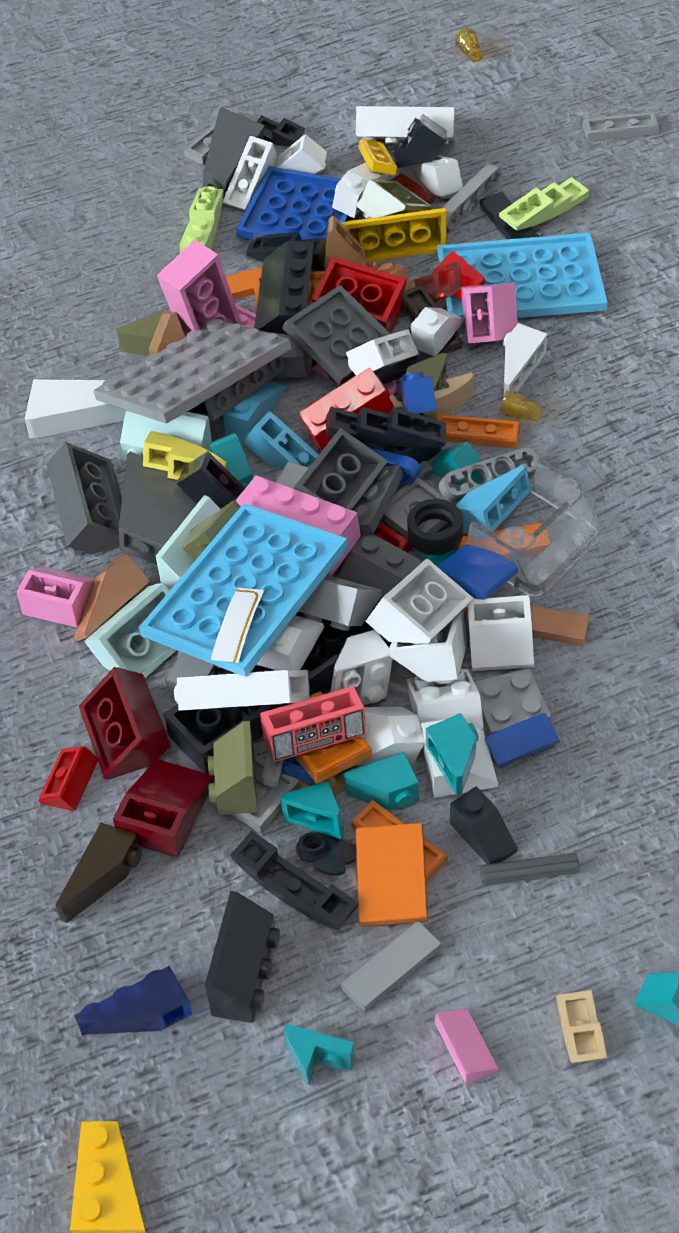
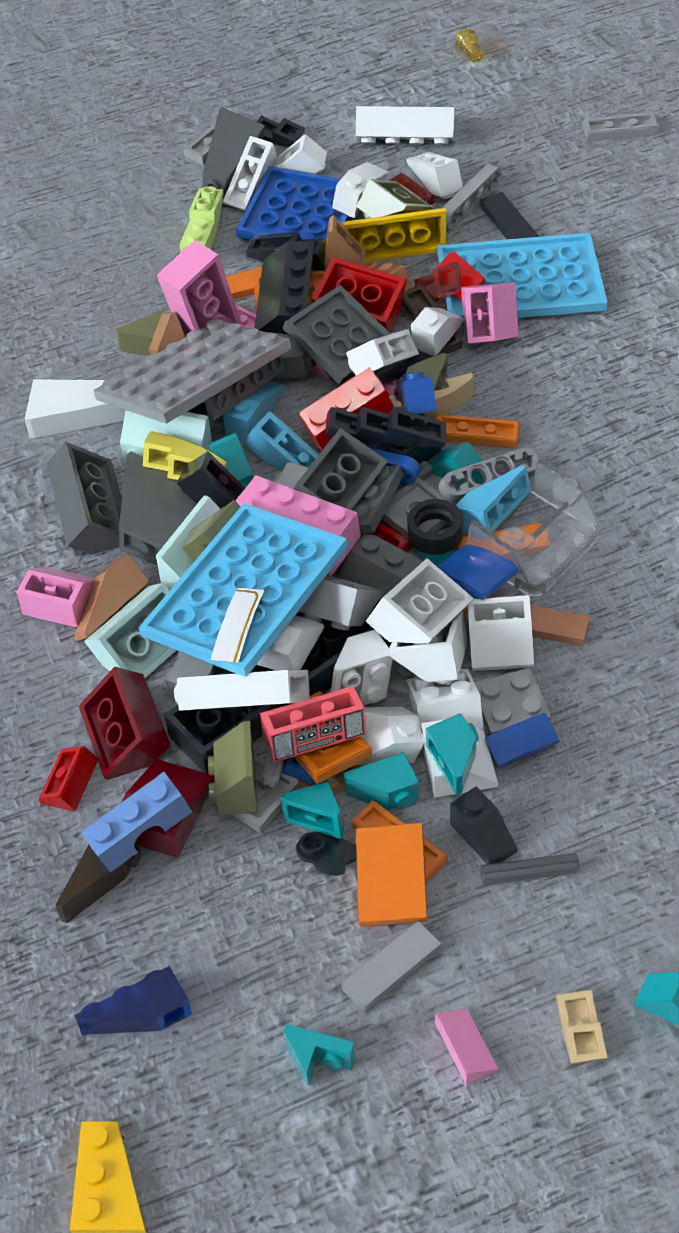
black slope [205,891,280,1023] -> none
black slope [231,831,359,930] -> none
yellow tile [358,139,397,175] -> none
black slope [393,114,447,168] -> none
yellowish green slope [499,177,589,231] -> none
clear yellow cone [499,390,543,421] -> none
white slope [503,323,547,404] -> none
none -> medium blue arch [81,772,192,873]

